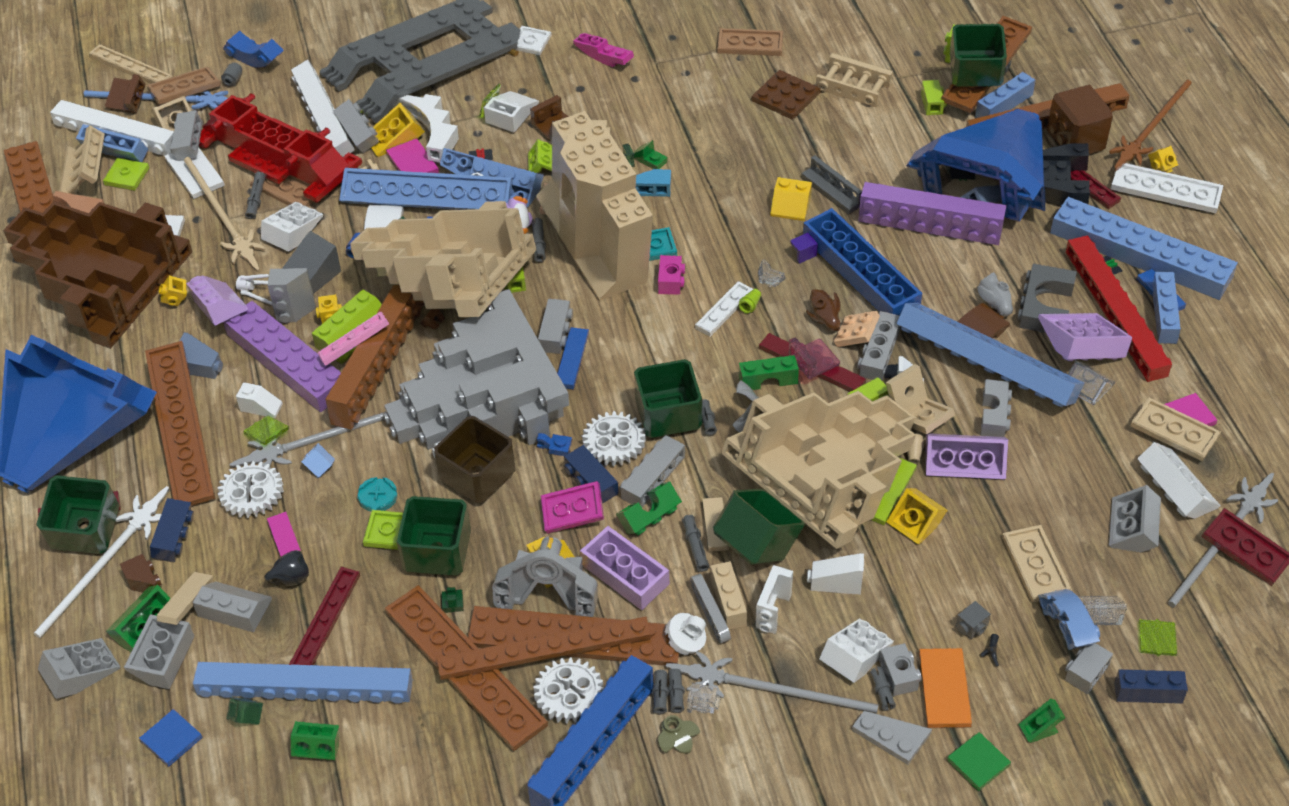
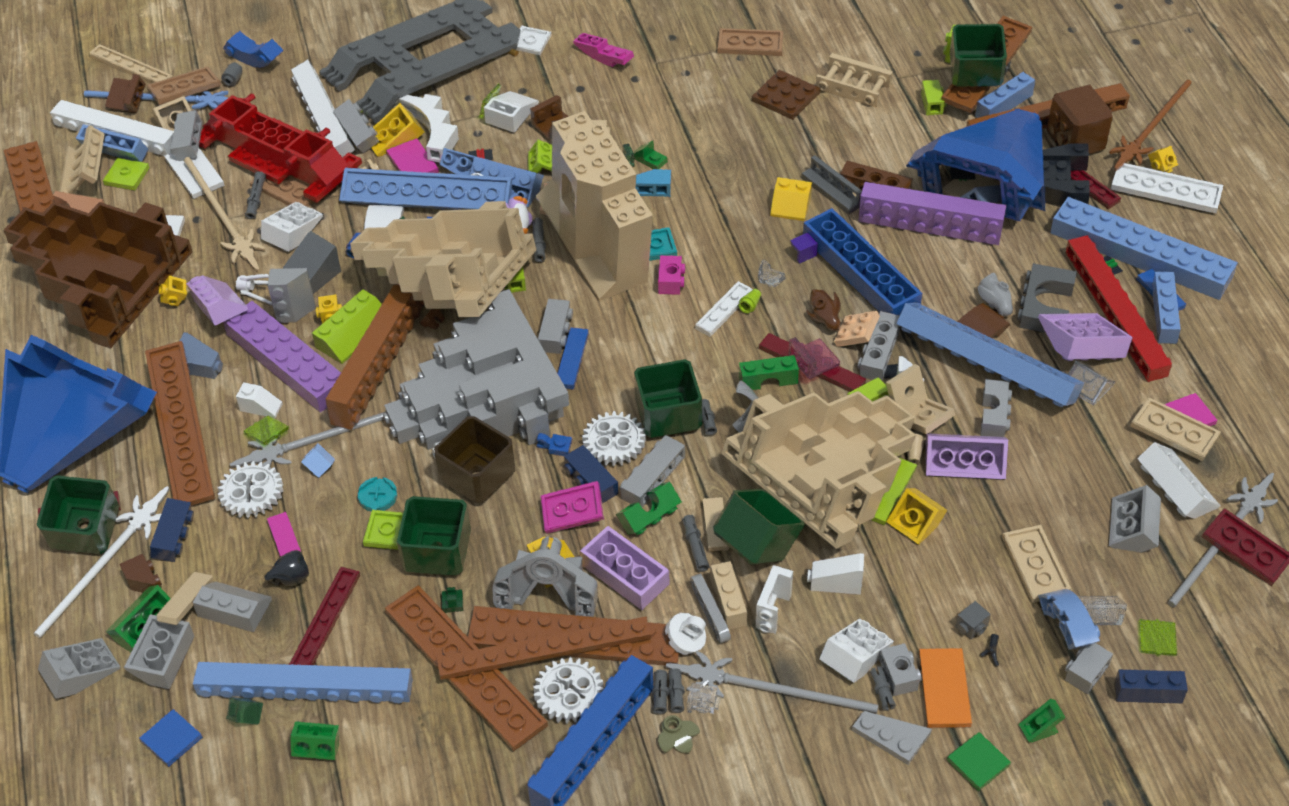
bright pink tile [318,312,389,366] -> none
none -> reddish brown brick [840,160,913,190]

